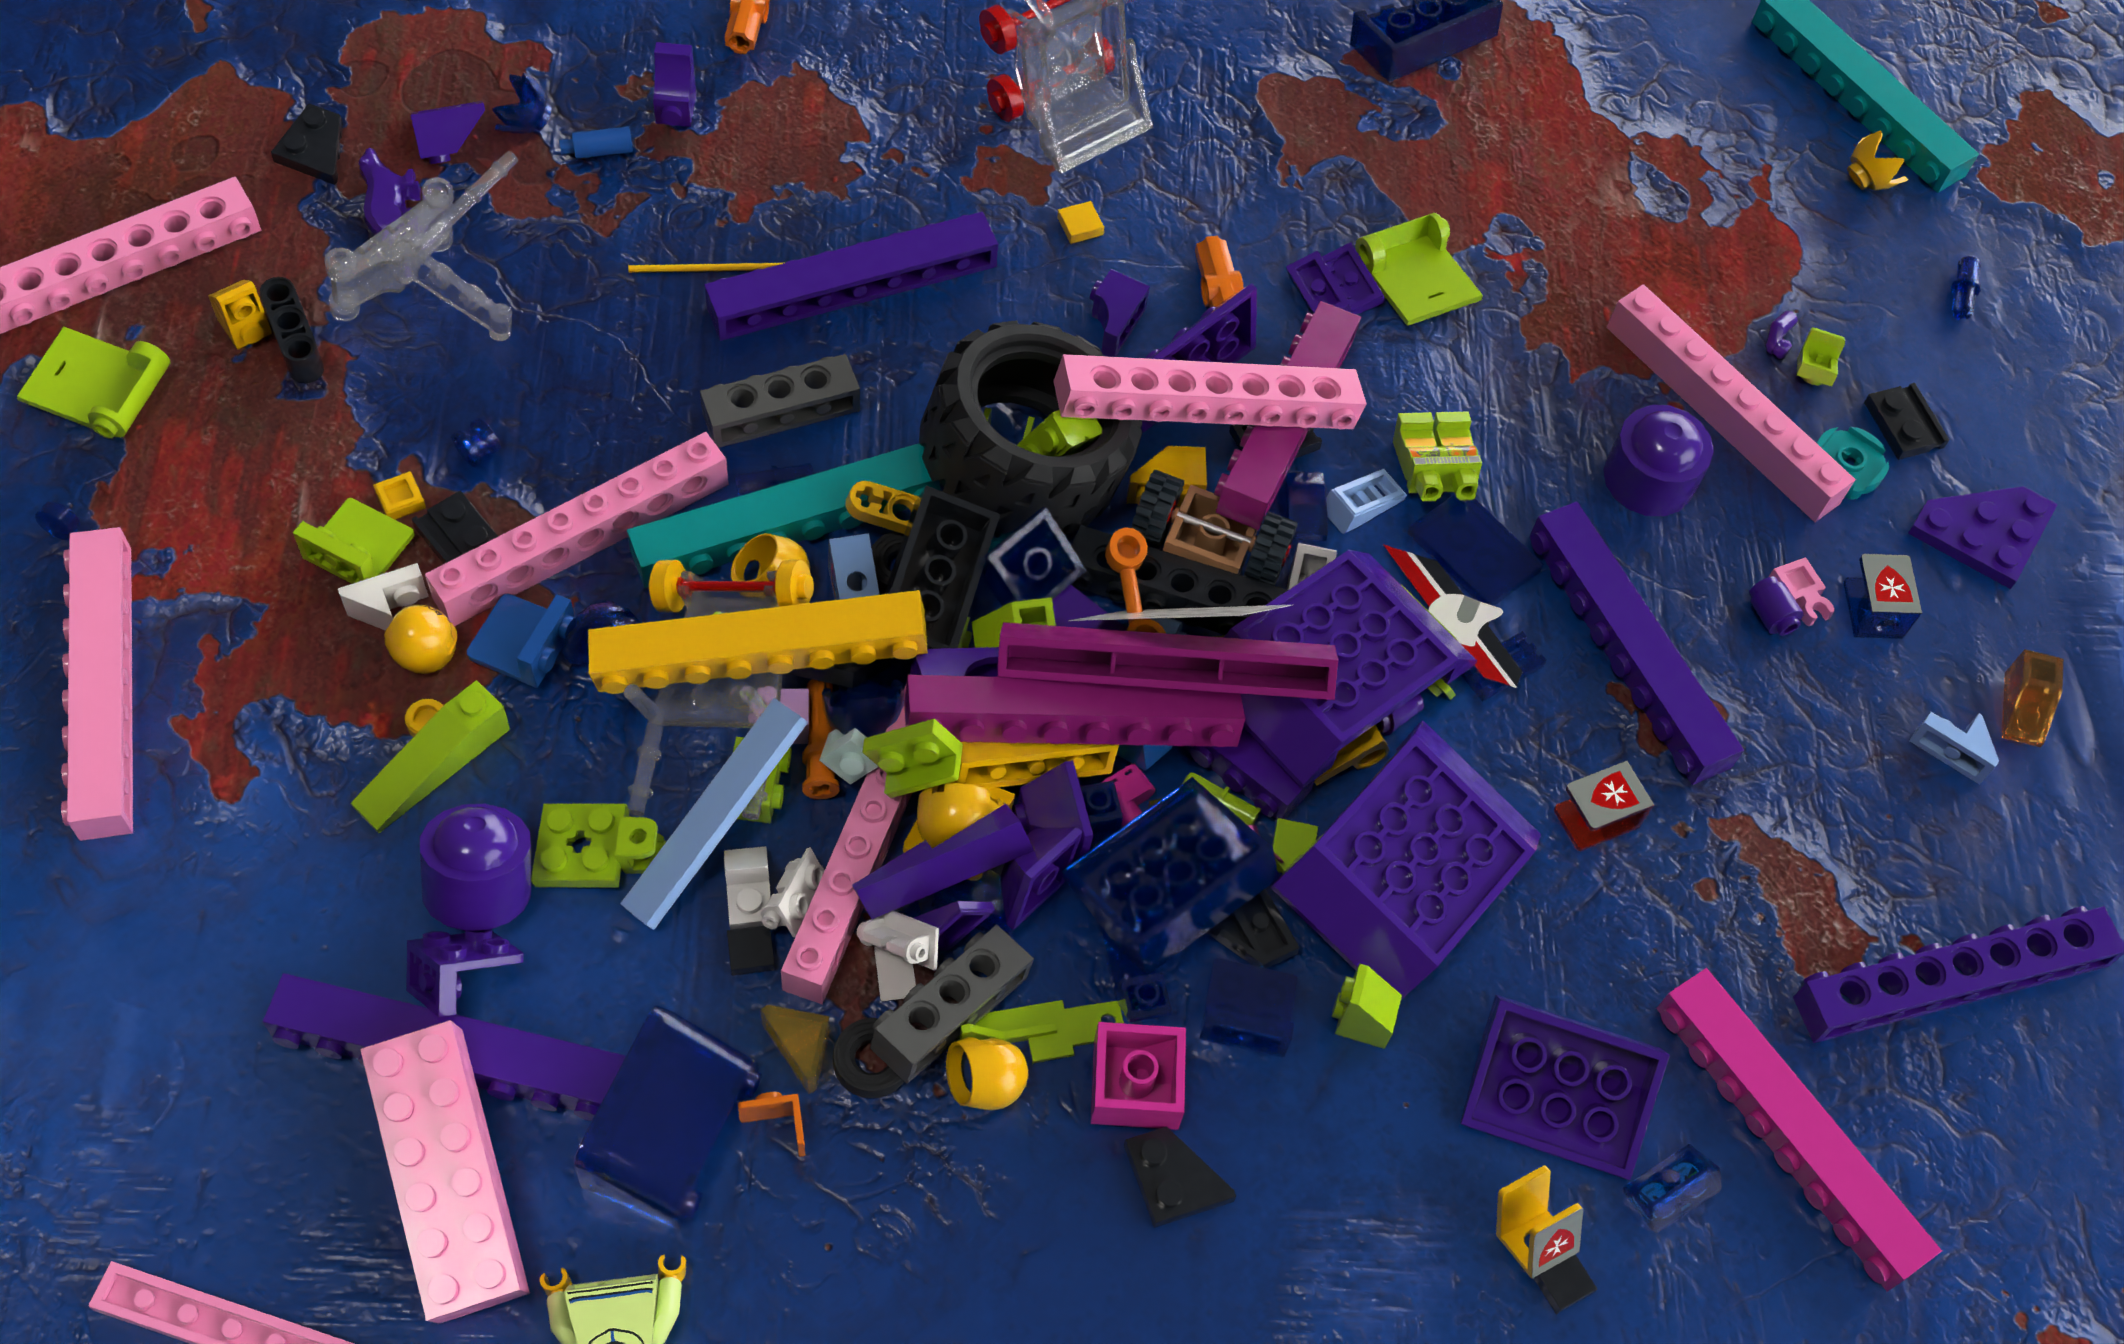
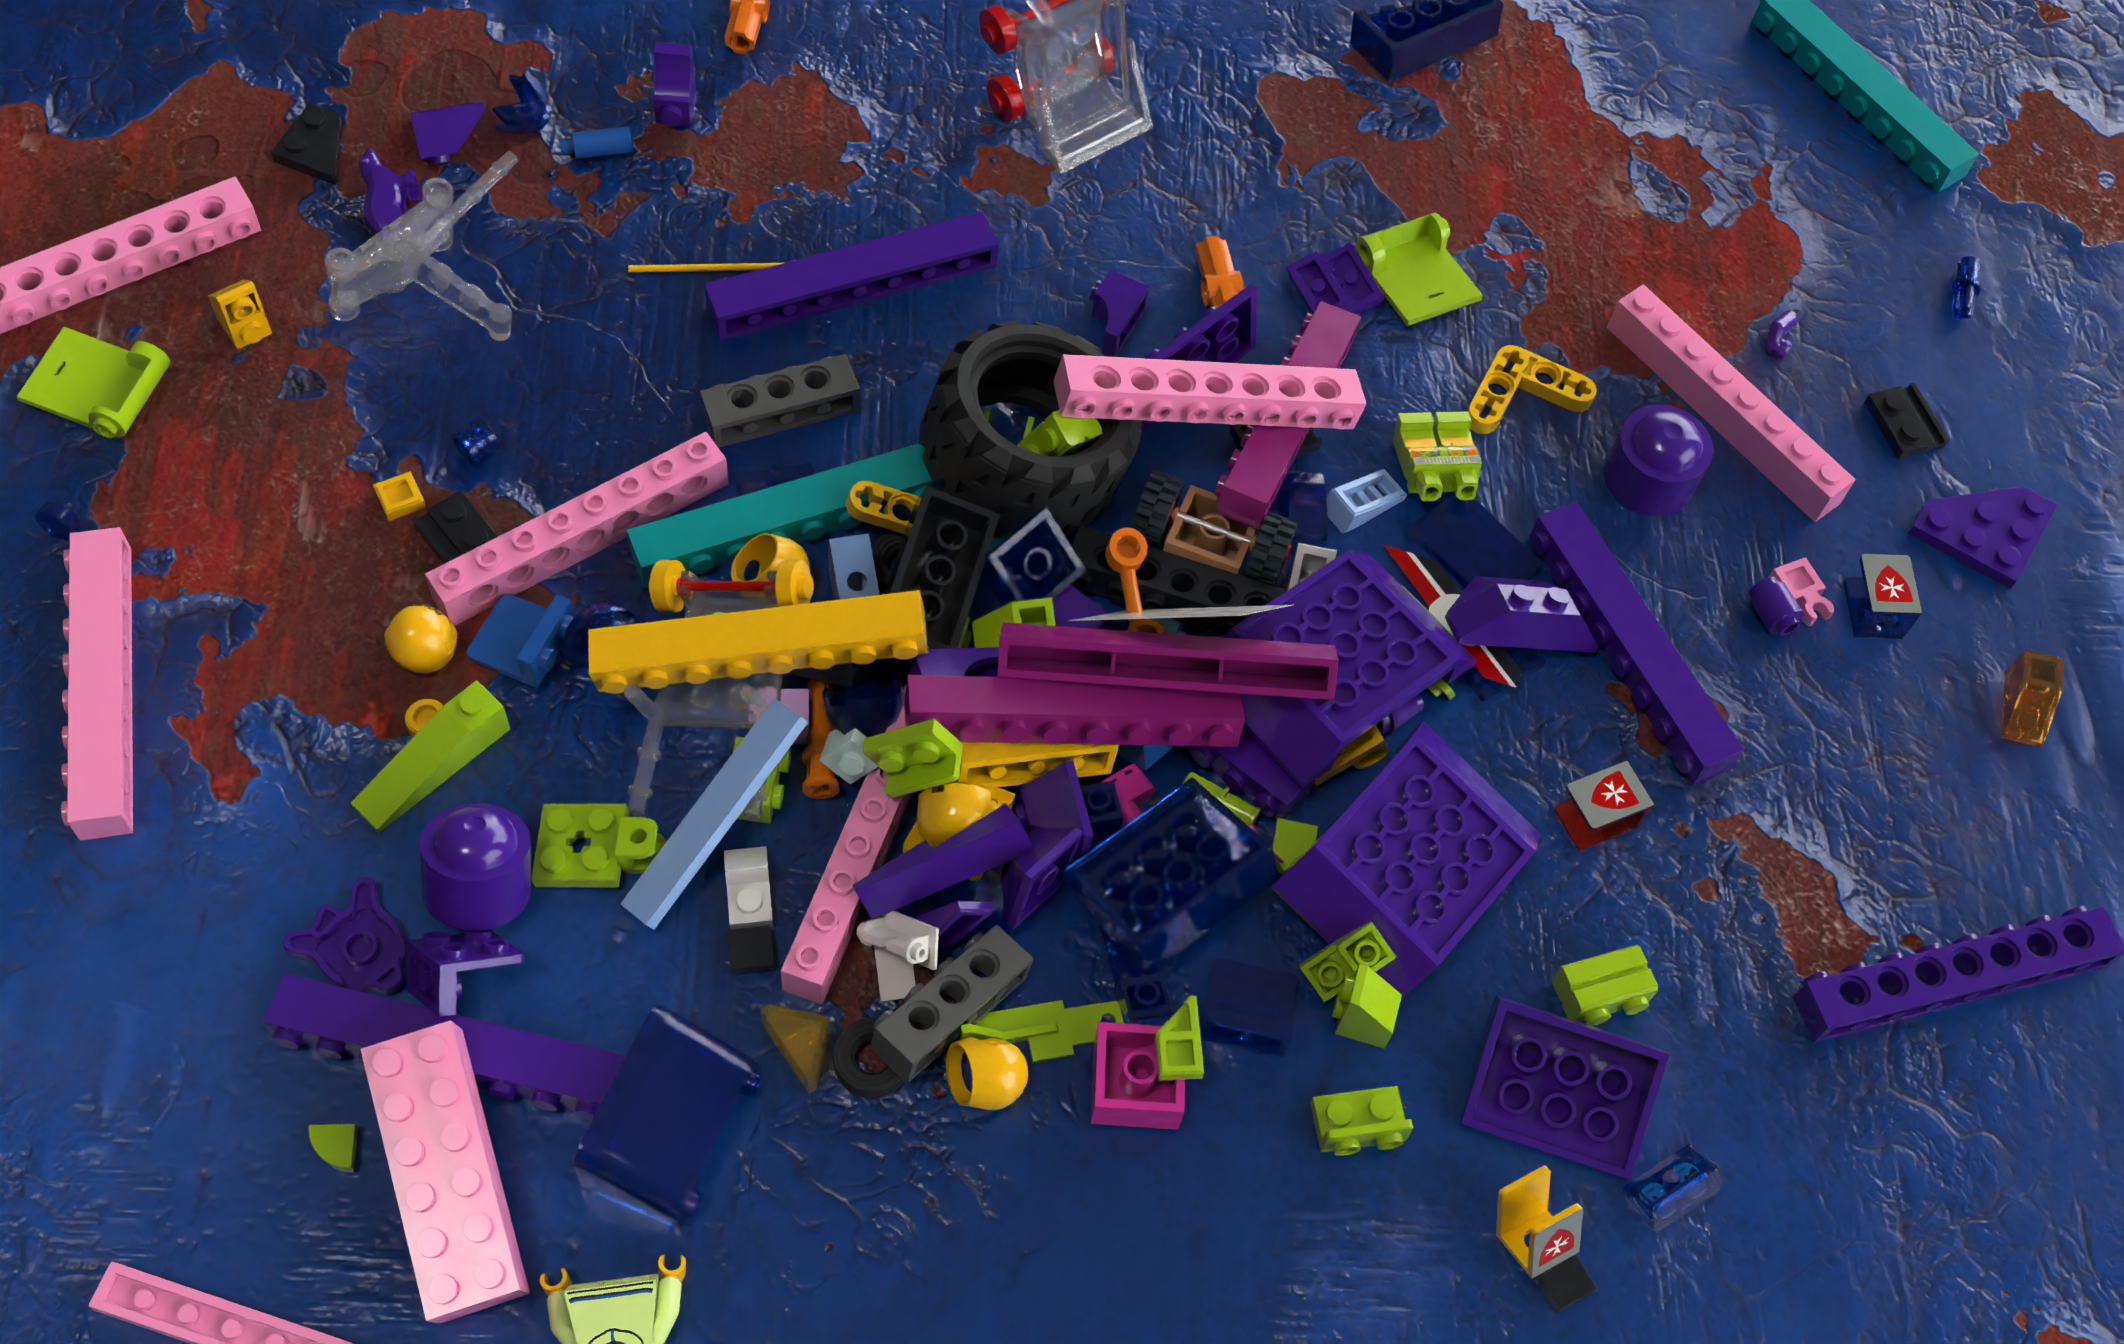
black beam [260,277,324,384] -> none
lime bracket [293,498,415,584] -> none
white slope [338,563,429,631] -> none
orange bracket [738,1092,806,1157] -> none
white hinge [761,847,824,937] -> none
yellow tile [1057,201,1104,244] -> none
black wing [1124,1126,1236,1228] -> none
yellow slope [1127,446,1207,507] -> none
black wing [1186,877,1300,971] -> none
dark pink brick [1656,968,1942,1292] -> none
lime bracket [1797,328,1845,387] -> none
teal plate [1817,427,1889,500] -> none
yellow piece [1847,130,1908,190] -> none
light blue slope [1909,712,1999,784] -> none
none -> dark purple tile [283,877,406,995]
none -> lime tile [309,1124,358,1173]
none -> lime tile [1154,996,1204,1081]
none -> lime slope [1299,921,1397,1003]
none -> lime bracket [1310,1086,1414,1156]
none -> dark purple wedge [1445,576,1599,653]
none -> yellow beam [1468,345,1597,434]
none -> lime brick [1552,945,1658,1026]

